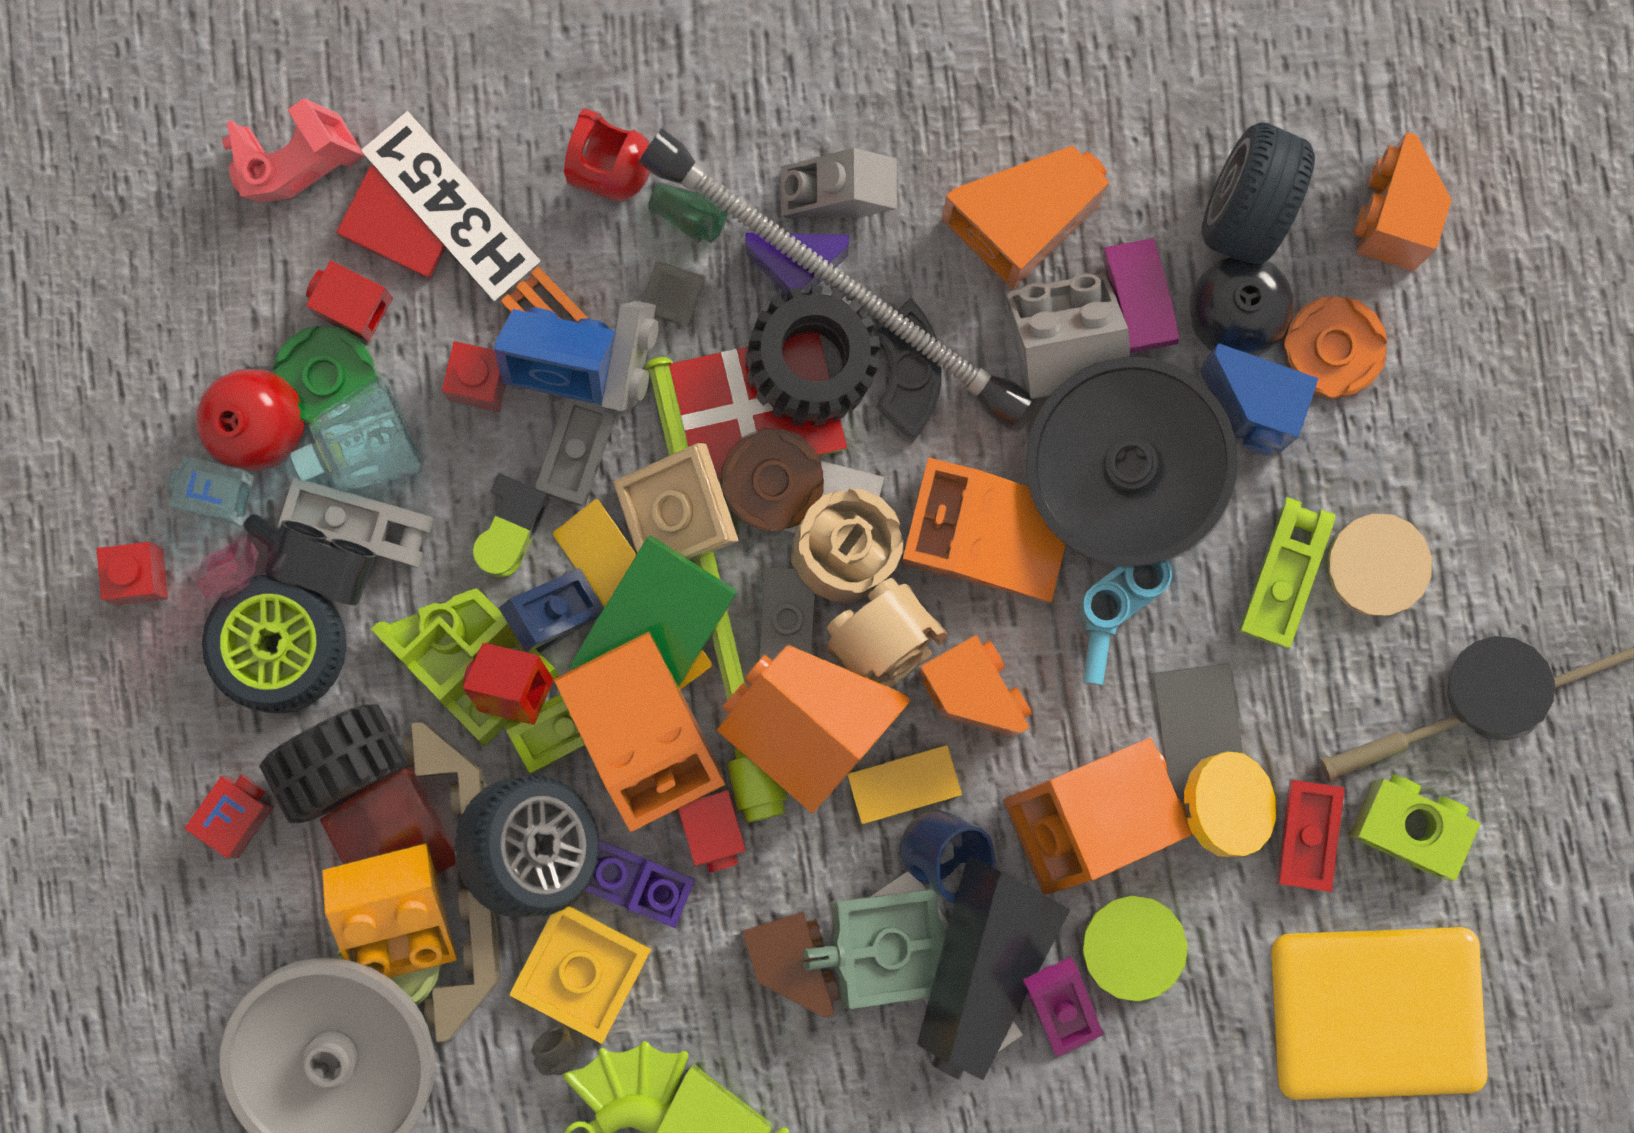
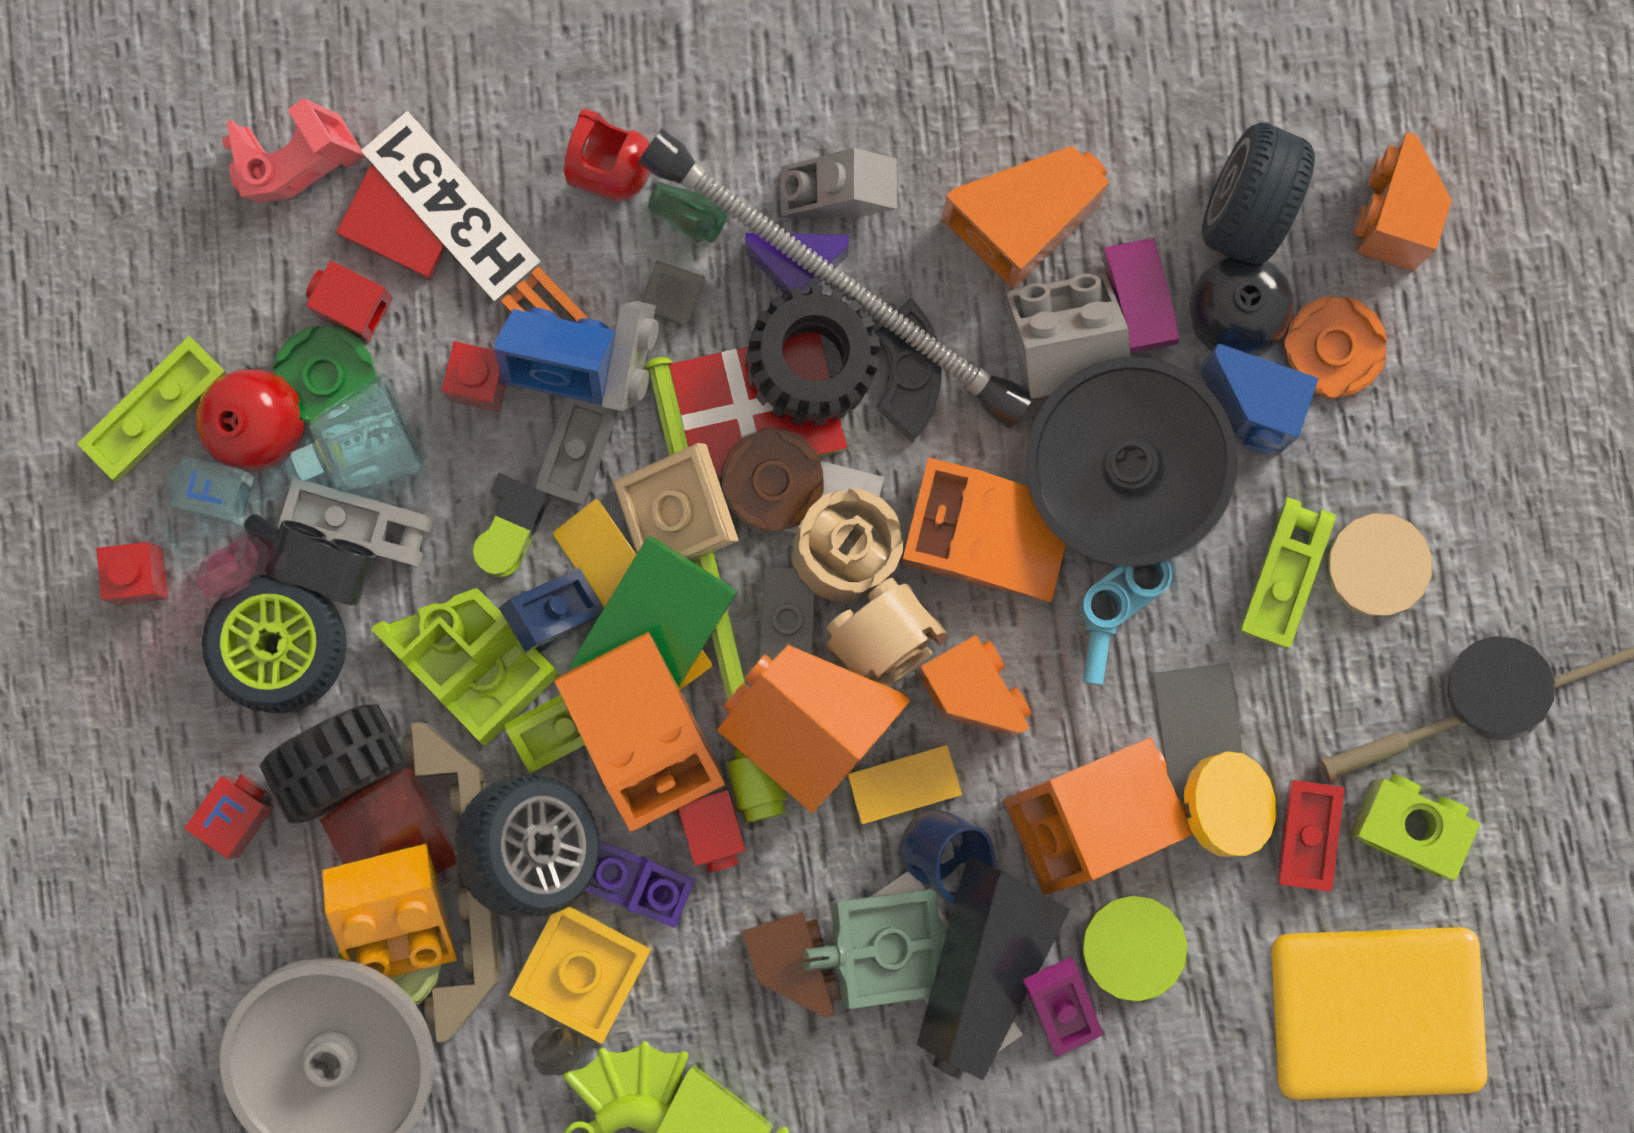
red brick [463,642,554,725] -> none
none -> lime plate [77,336,228,483]

